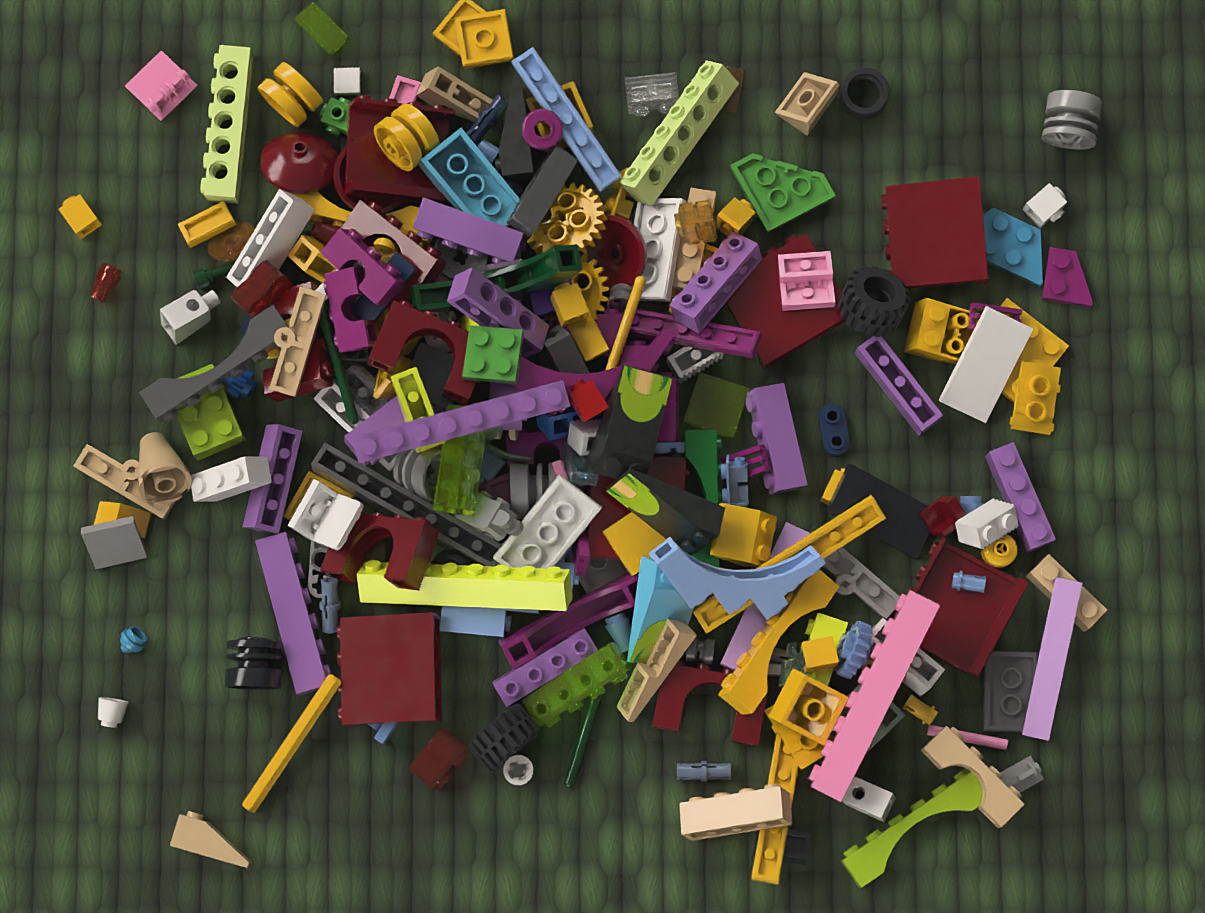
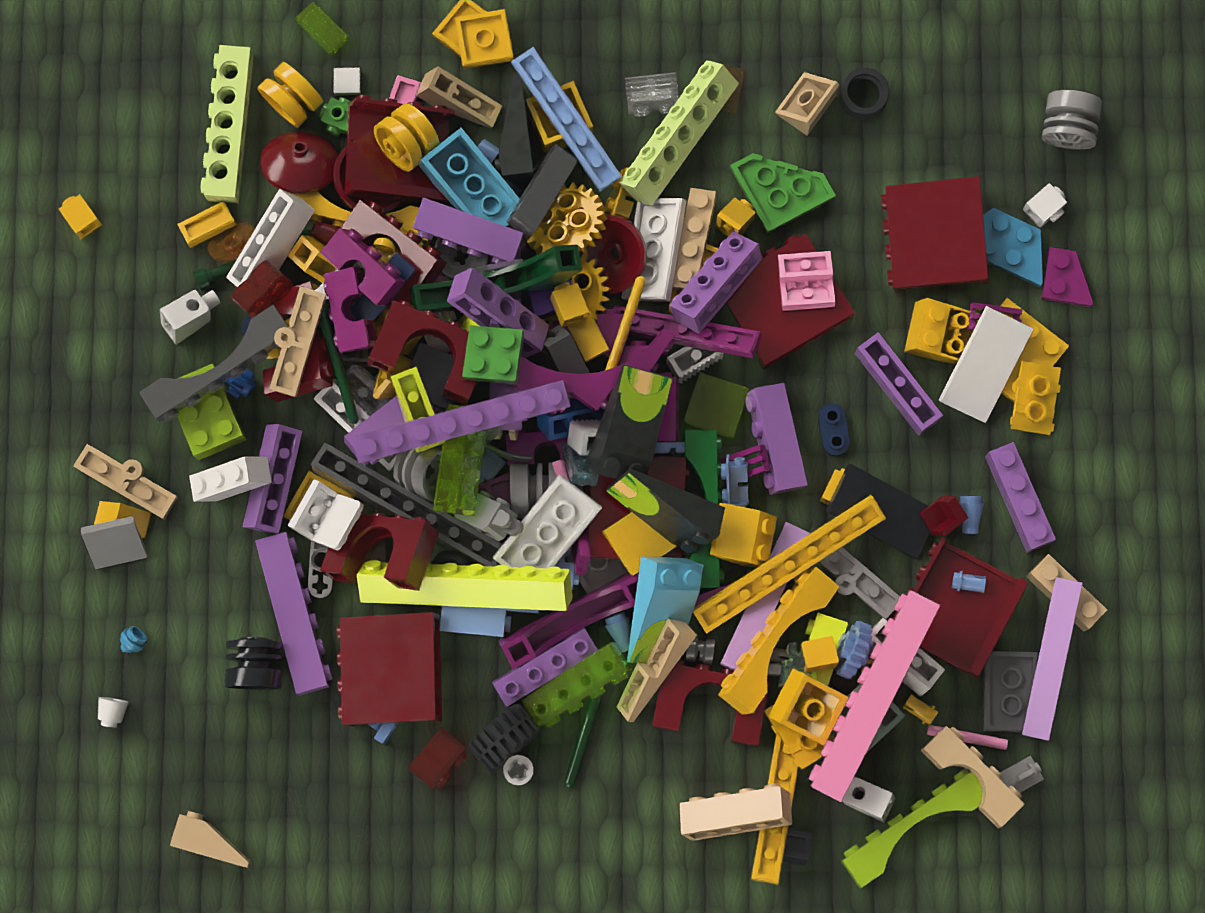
clear red cone [90,262,122,302] -> none
bright pink hinge [125,50,198,121] -> none
tan cone [138,432,192,504] -> none
yellow axle [242,674,341,813] -> none
sand blue pin [319,577,341,633] -> none
dark blue pin [466,94,509,145] -> none
magenta piece [522,109,563,150] -> none
red brick [567,379,609,422] -> none
flat silver wheel [607,283,632,314] -> none
light blue arch [648,537,826,620] -> none
clear yellow brick [674,200,717,245] -> none
sand blue pin [677,761,731,782] -> none
black tyre [837,266,910,337] -> none
white brick [955,498,1019,549] -> none
yellow head [981,534,1018,569] -> none

